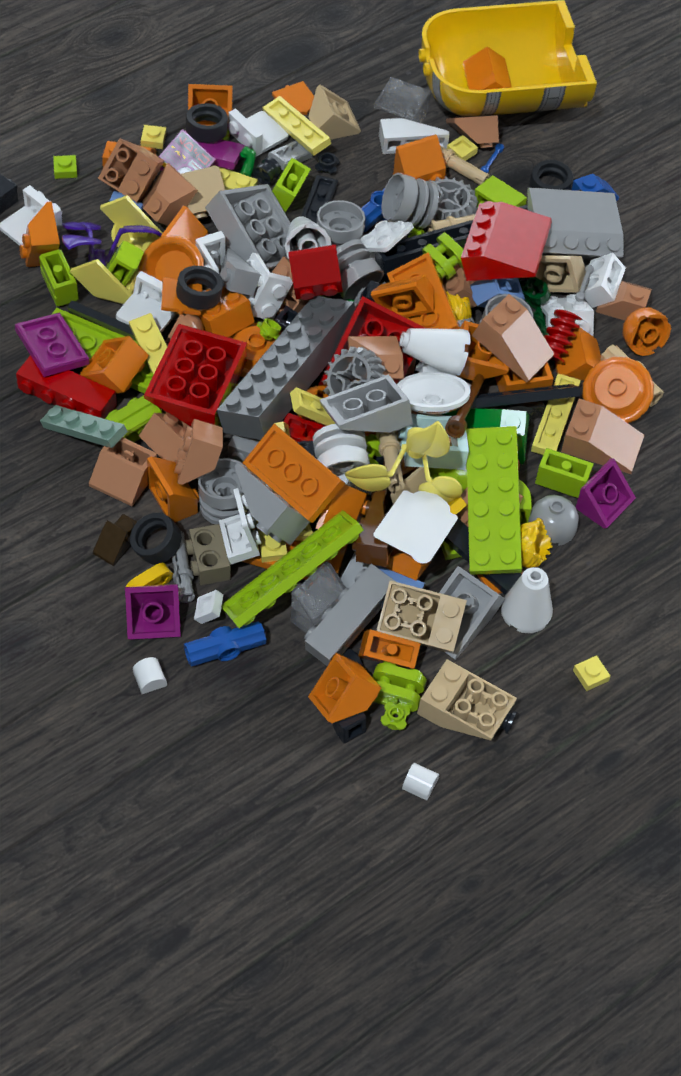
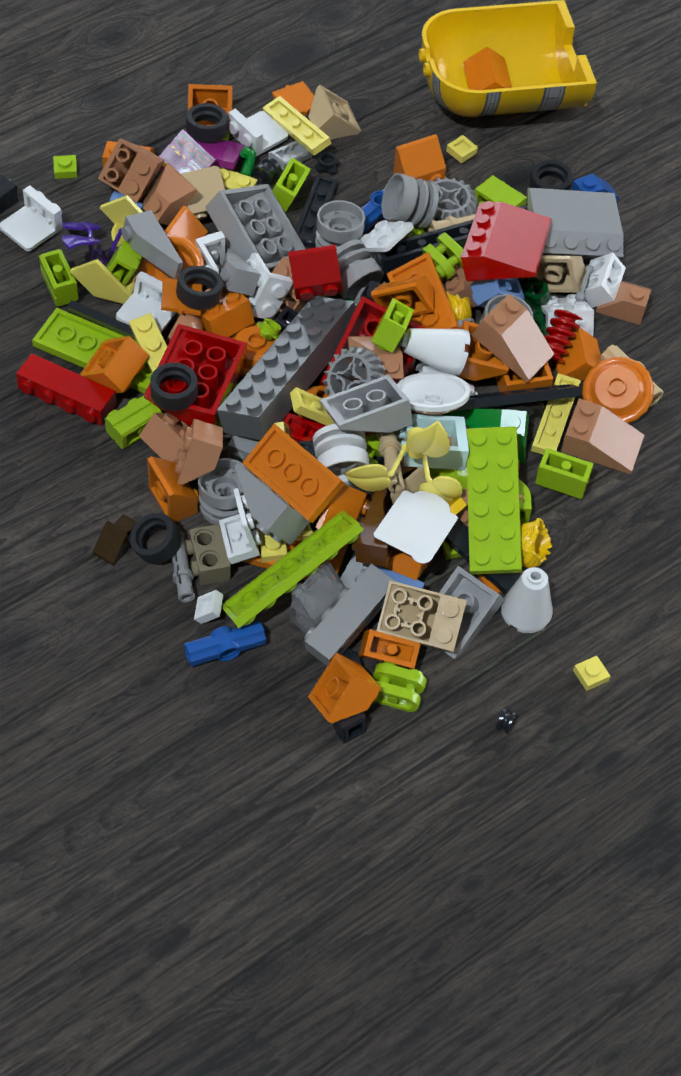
magenta tile [15,313,89,377] -> none
orange slope [20,202,60,267] -> none
sand green plate [40,405,128,448] -> none
nougat slope [89,437,157,506] -> none
magenta slope [125,584,181,639] -> none
yellow beam [126,563,173,587] -> none
white brick [133,657,167,694] -> none
light yellow plate [141,125,166,149] -> none
white cone [285,216,331,259] -> none
clear slope [374,77,431,123] -> none
white slope [379,118,449,154] -> none
lime plate [380,702,410,730] -> none
white brick [402,763,439,800] -> none
tan slope [417,659,517,740] -> none
tan pin [440,145,490,185] -> none
reddish brown piece [445,374,484,438] -> none
nougat slope [446,115,499,148] -> none
blue hinge [480,144,504,173] -> none
light grey cylinder [528,495,579,546] -> none
magenta slope [576,458,636,528] -> none
orange cylinder [622,307,671,356] -> none
none -> light grey slope [122,210,183,279]
none -> black tyre [150,363,197,411]
none -> lime brick [371,298,414,353]

